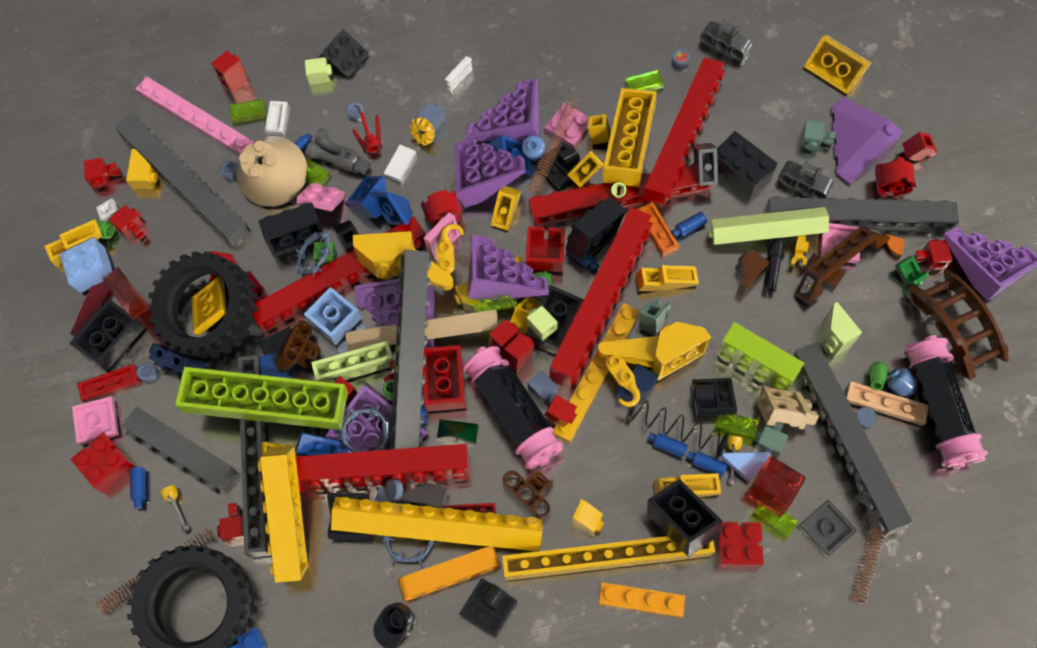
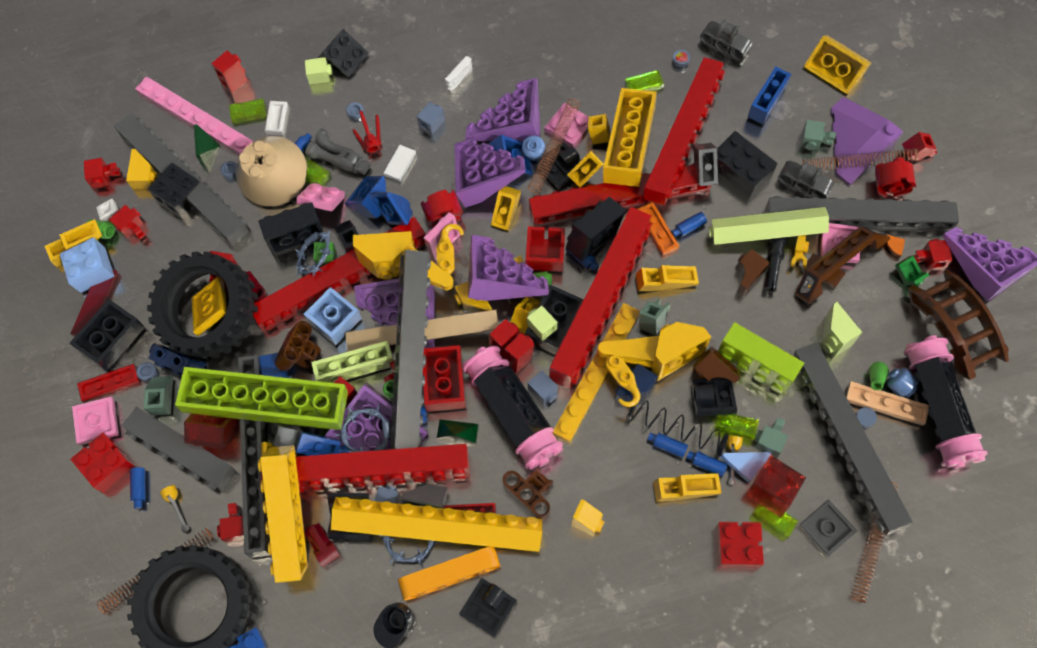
clear red slope [103,267,150,320] -> none
black tile [258,326,291,355] -> none
sand blue tile [385,479,403,500] -> none
yellow gear [409,117,435,146] -> none
clear neon green plate [474,296,518,313] -> none
yellow brick [502,536,715,581] -> none
red brick [544,394,577,427] -> none
light orange plate [598,582,685,618] -> none
yellowish green hinge [611,183,626,198] -> none
black brick [647,479,722,557] -> none
tan hips [756,386,819,430] -> none
none -> sand green slope [143,376,173,415]
none -> black bracket [148,163,200,217]
none -> clear red brick [184,414,238,449]
none -> dark green slope [194,124,221,165]
none -> dark grey slope [266,422,302,449]
none -> dark red piece [304,523,341,568]
none -> reddish brown arch [694,346,740,383]
none -> blue brick [747,66,791,124]
none -> nougat piece [802,148,918,171]

